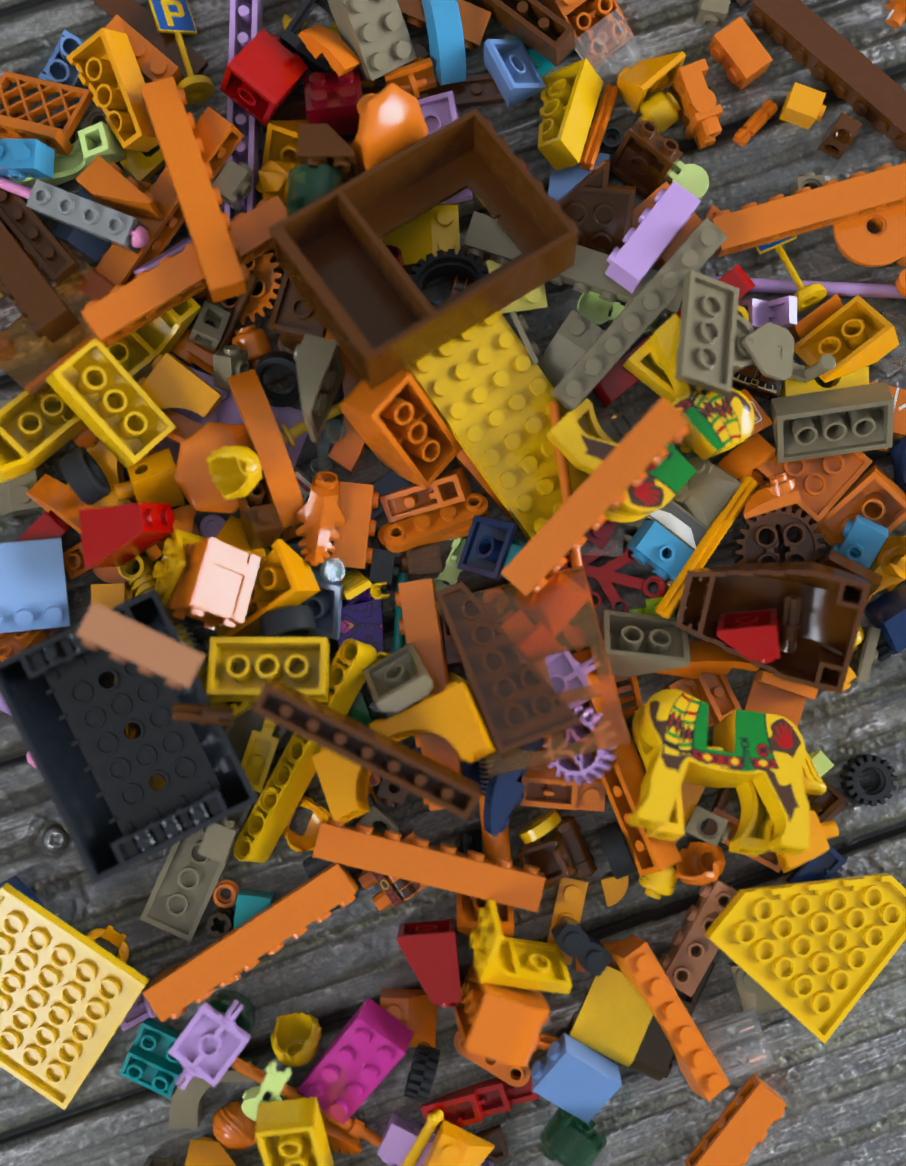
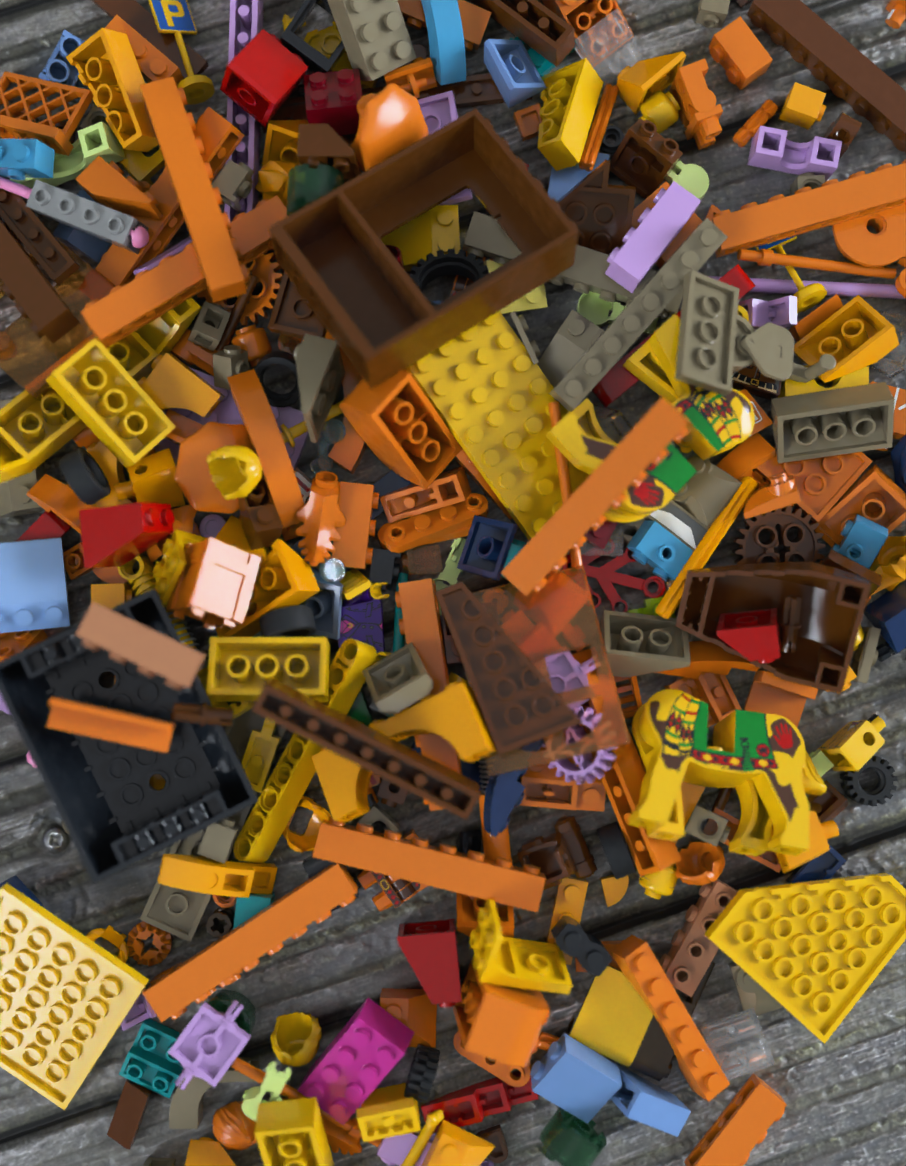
orange slope [298,24,361,77] -> none
yellow piece [518,809,562,844] -> none
none -> orange panel [47,697,175,753]
none -> reddish brown slope [107,1079,152,1150]
none -> orange gear [126,921,172,967]
none -> light orange slope [157,854,277,898]
none -> yellow bracket [356,1083,421,1142]
none -> orange tile [513,103,543,141]
none -> medium blue slope [610,1062,691,1137]
none -> orange bar [737,248,897,279]
none -> lavender arch [747,125,842,180]
none -> yellow torso [817,714,886,771]

